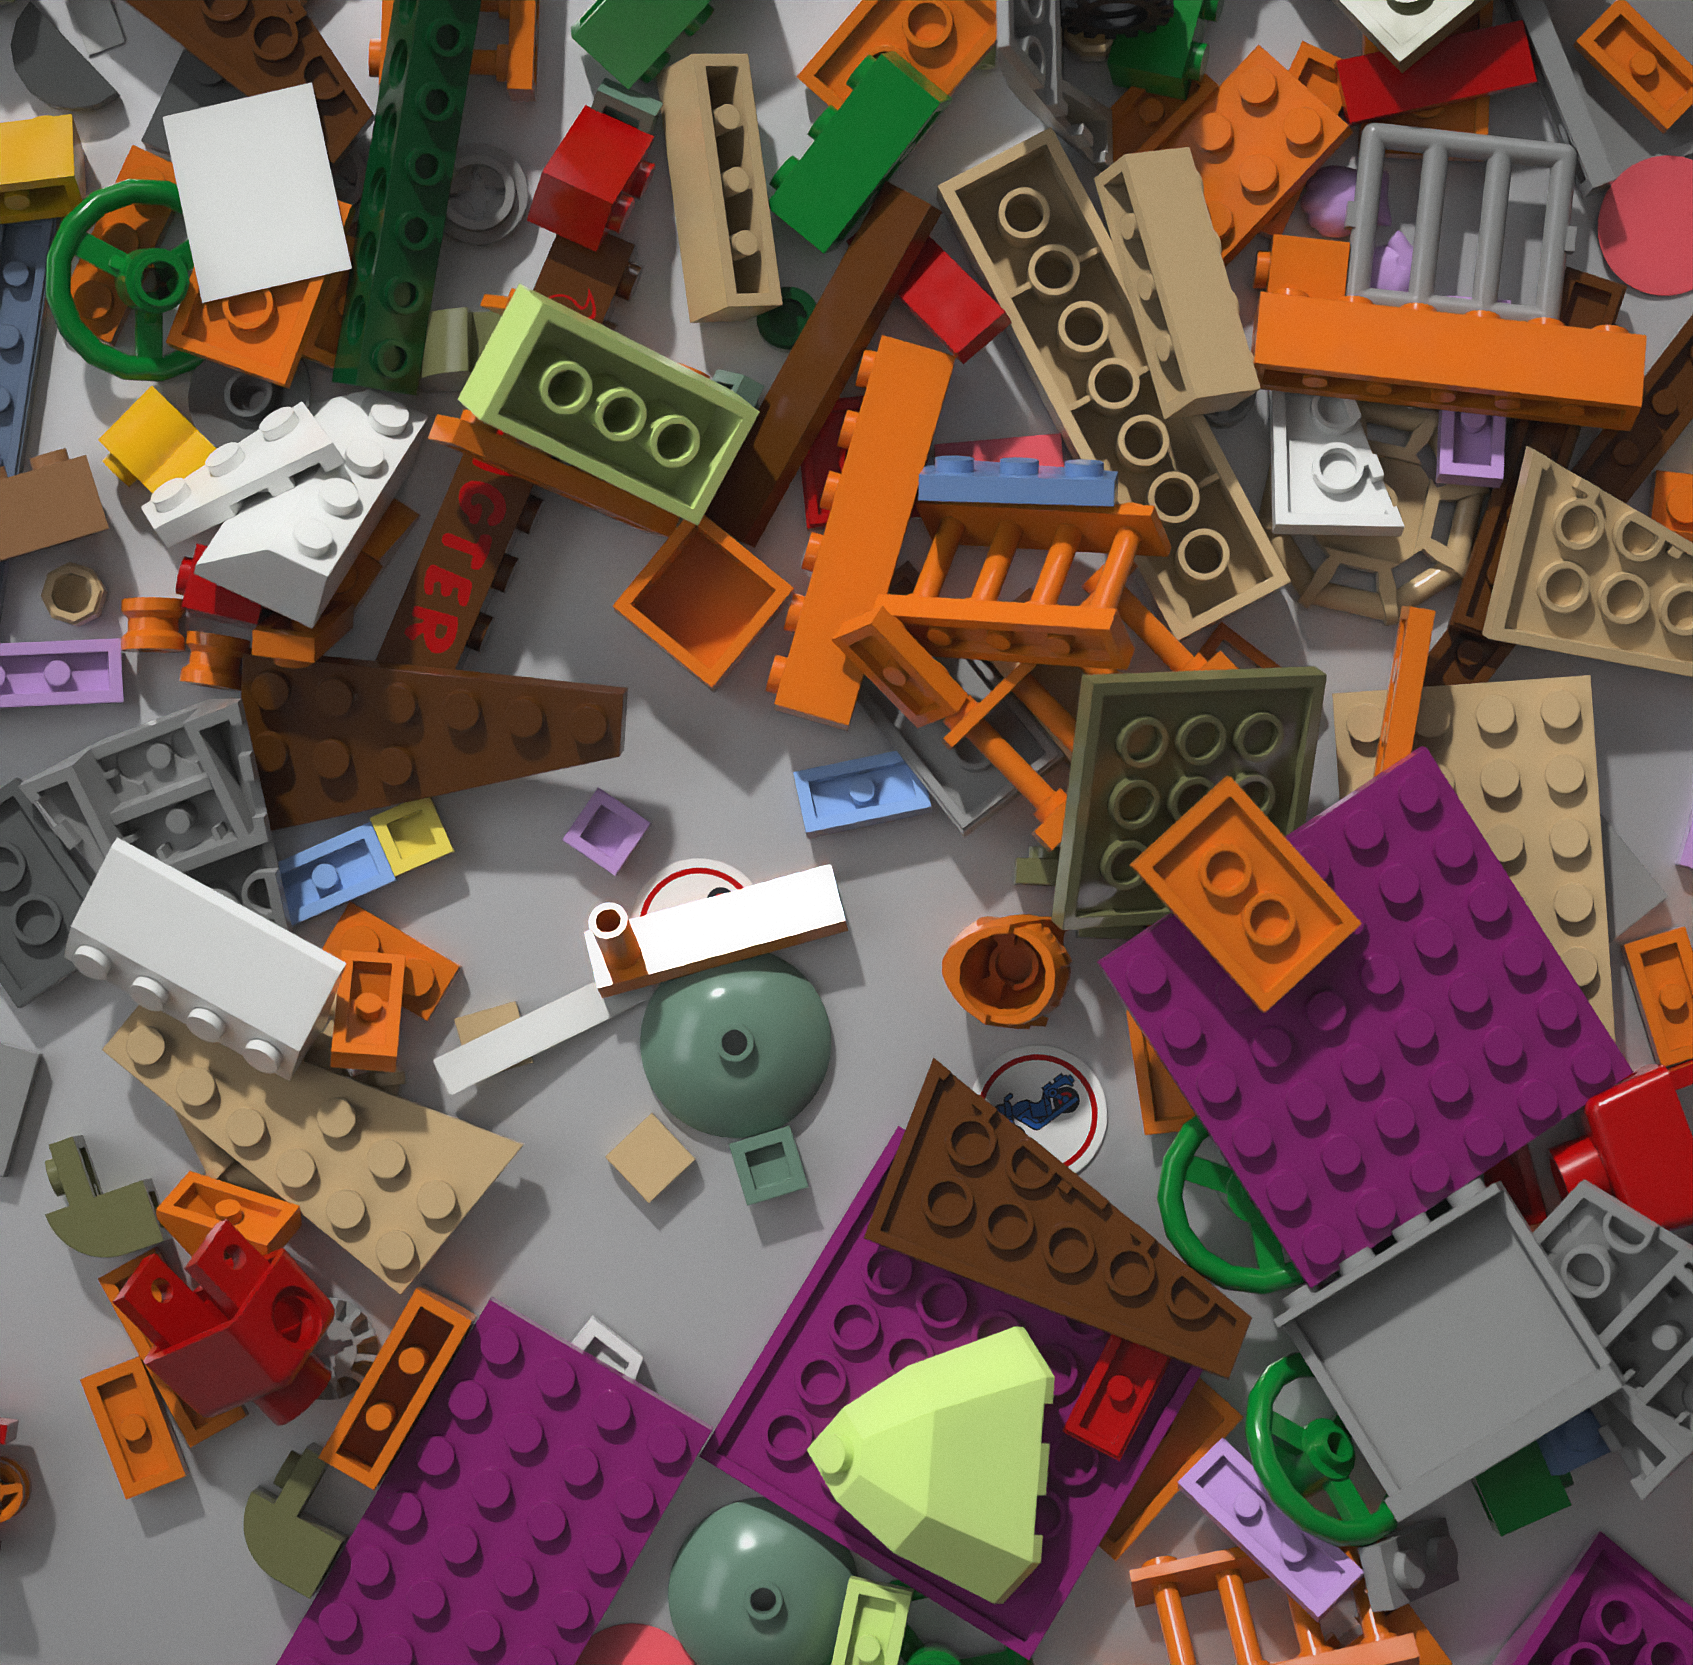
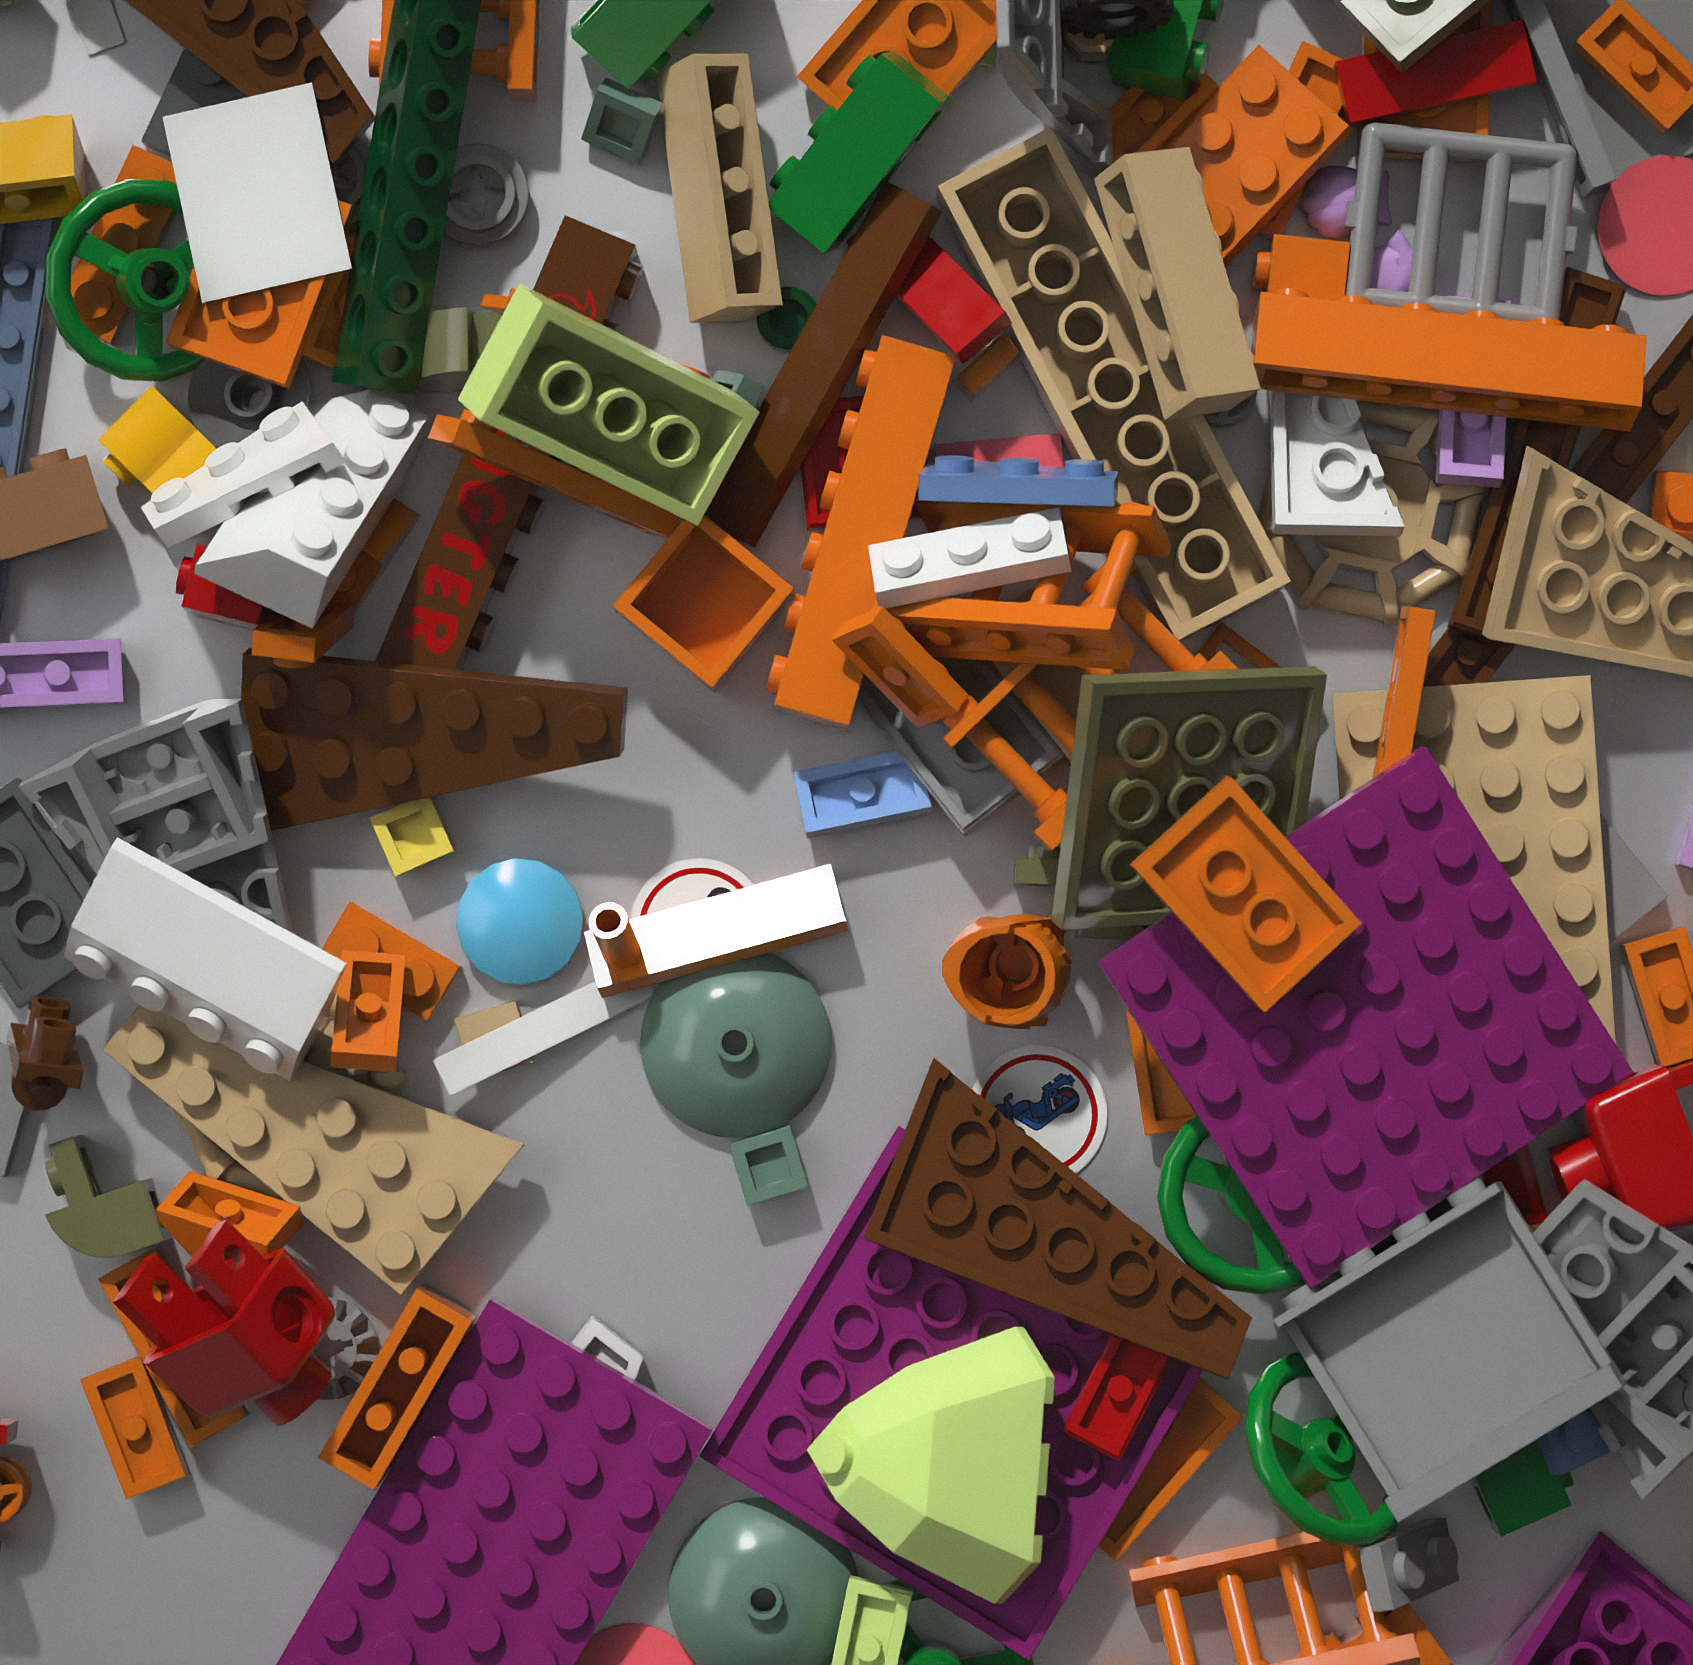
dark grey tile [10,1,121,112] -> none
tan tile [41,562,108,627] -> none
orange wheel [121,597,186,653] -> none
orange wheel [179,631,251,692] -> none
olive brick [243,1442,349,1599] -> none
light blue plate [278,821,398,927] -> none
red brick [526,105,656,252] -> none
lavender plate [562,787,652,876] -> none
tan tile [605,1112,696,1203] -> none
lavender plate [1178,1437,1364,1623] -> none
none -> reddish brown hips [7,996,84,1111]
none -> medium azure dish [456,858,583,985]
none -> white plate [868,507,1071,608]
none -> orange tile [957,335,1020,402]

